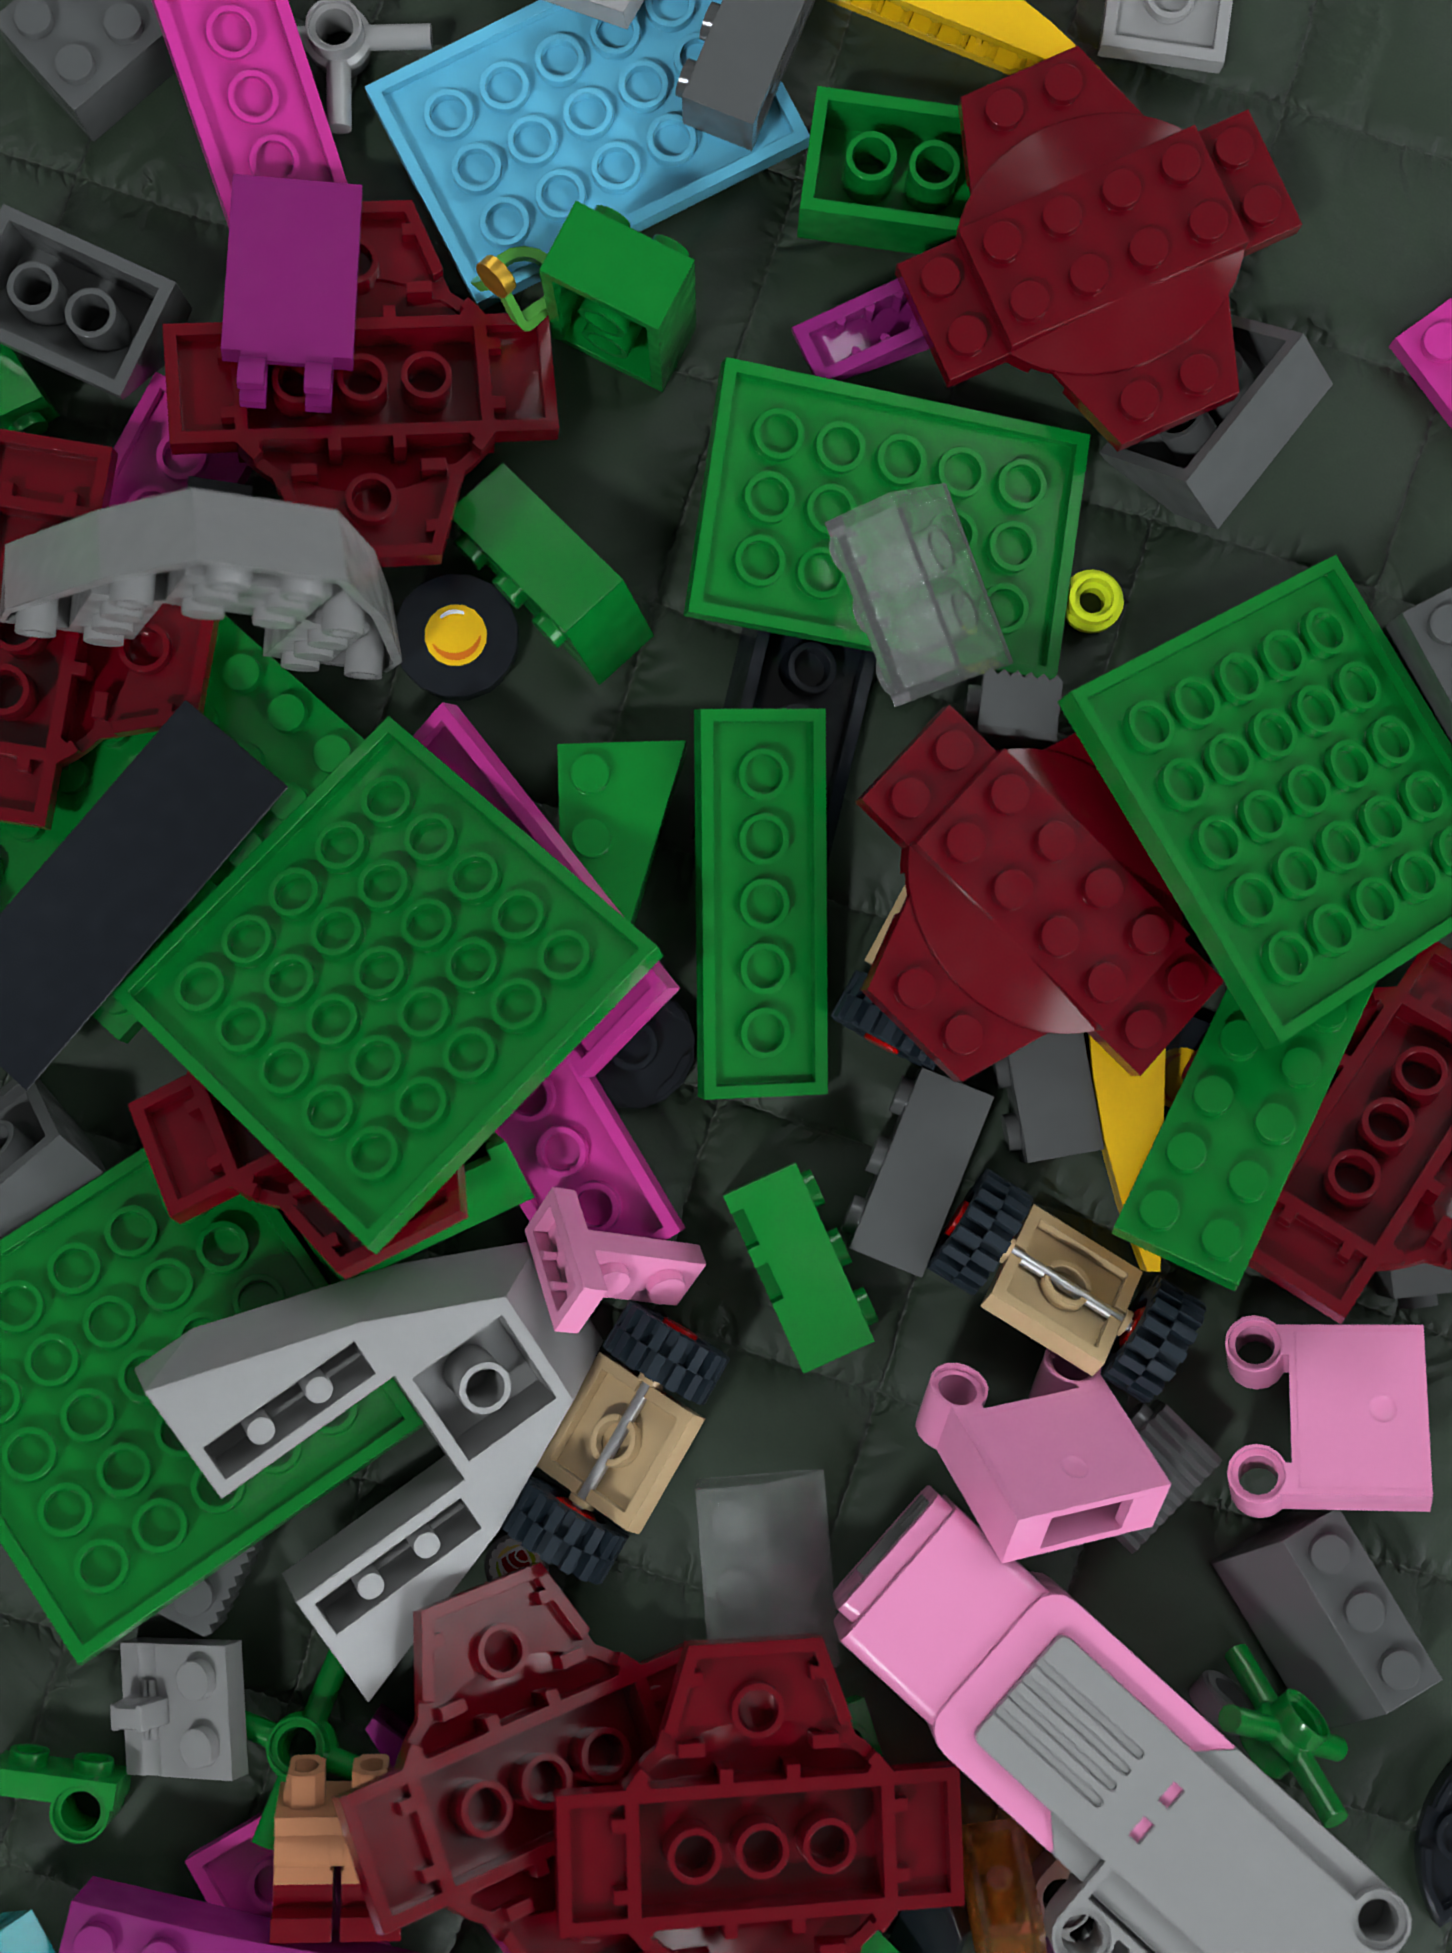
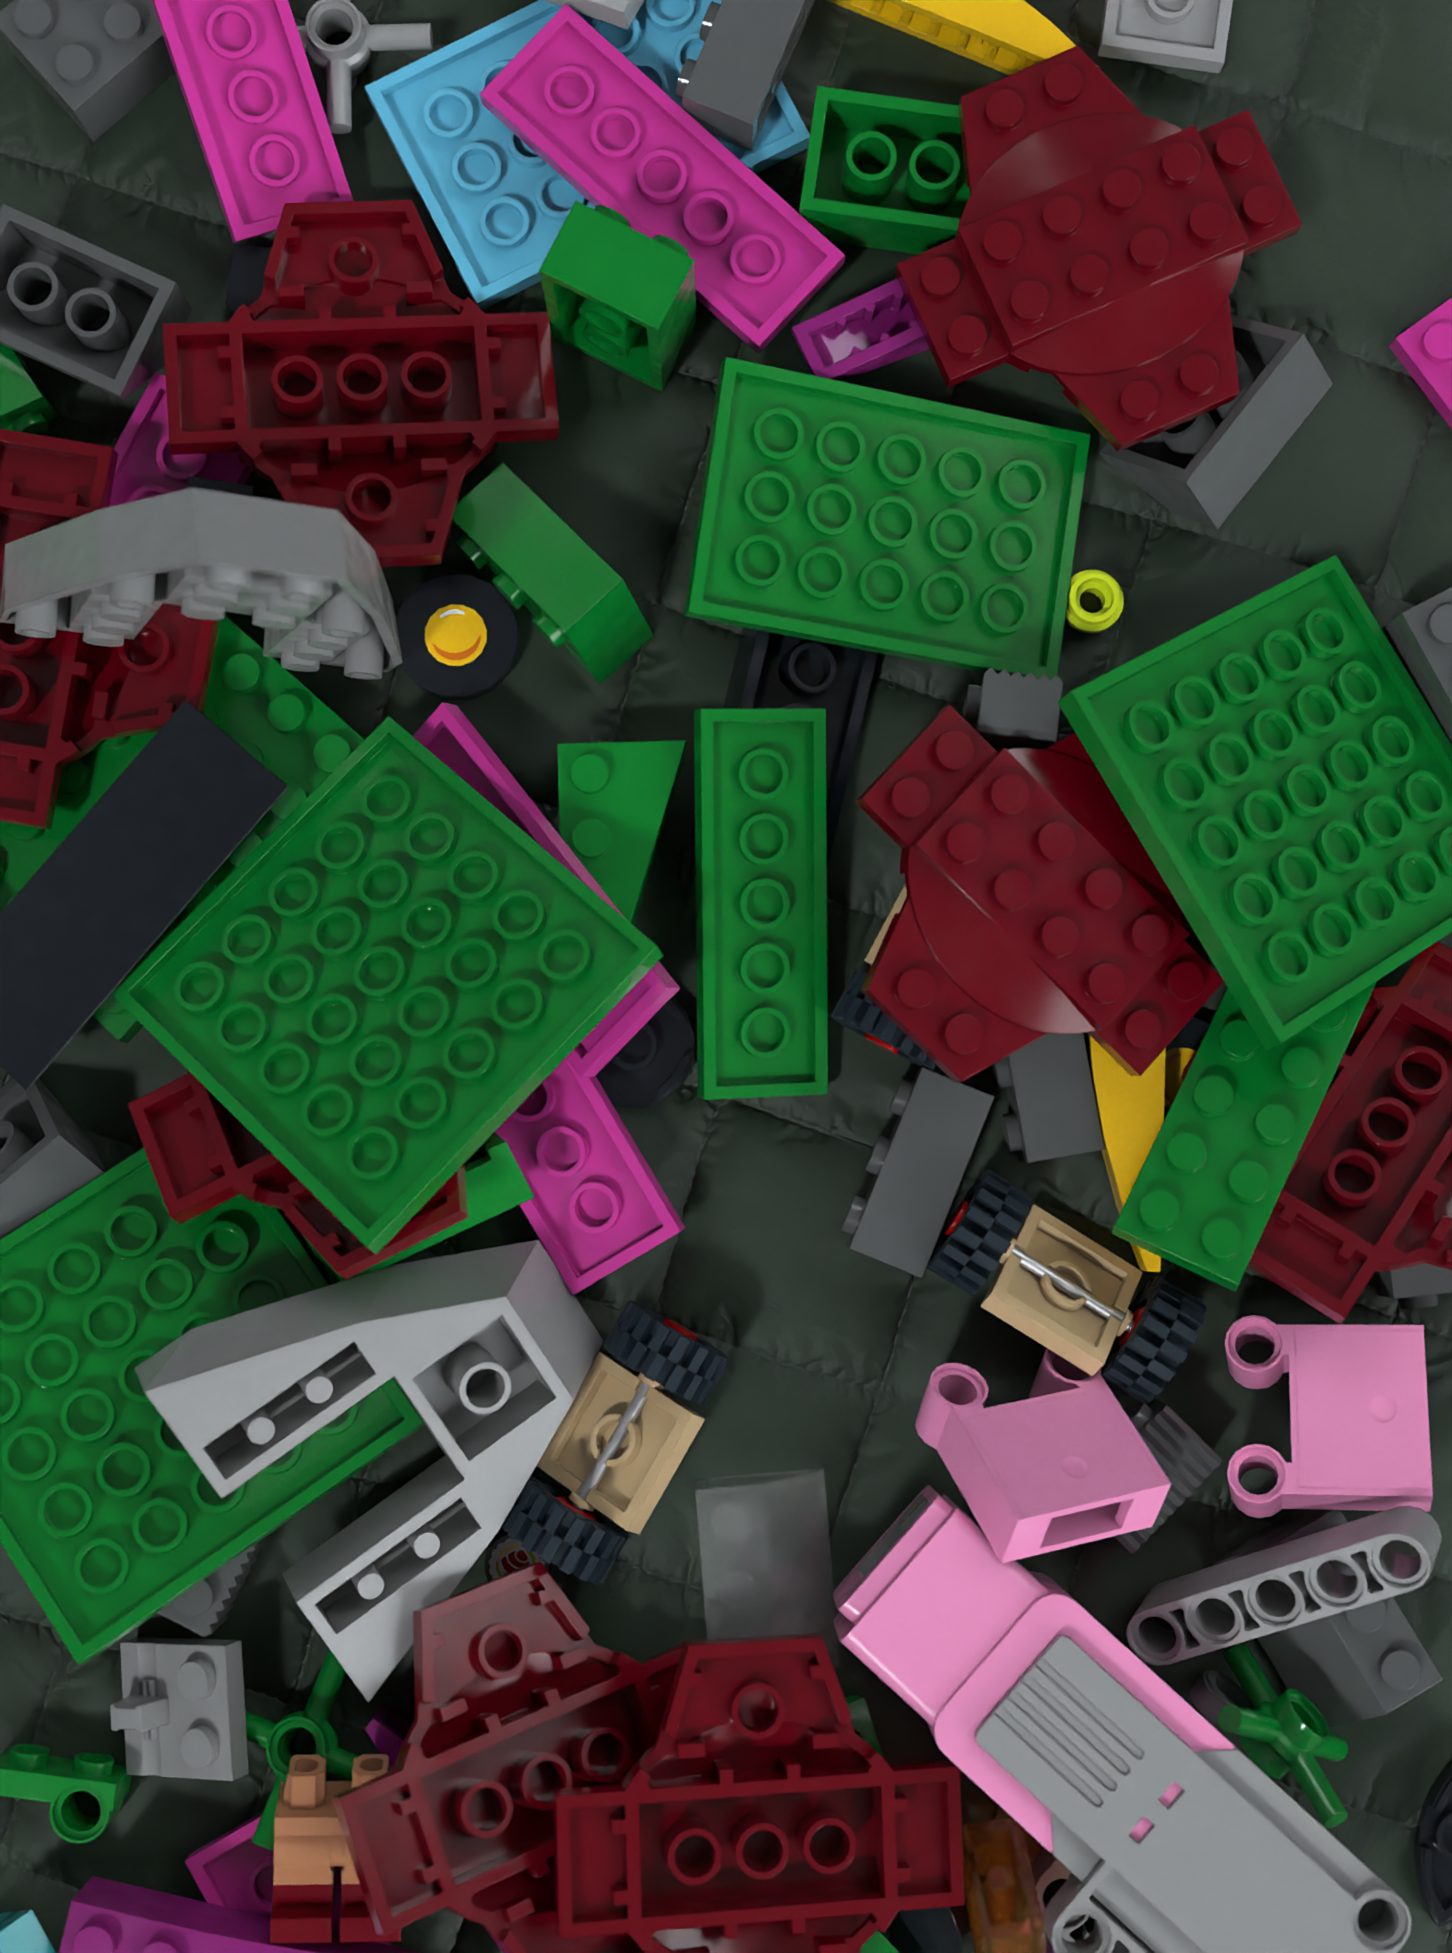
magenta tile [221,174,363,413] -> none
bright green piece [471,246,548,331] -> none
bright pink bracket [524,1187,707,1334] -> none
green wedge [723,1162,879,1374] -> none
clear slope [825,483,1013,707] -> none
none -> dark pink plate [480,4,845,355]
none -> light grey beam [1126,1506,1442,1666]

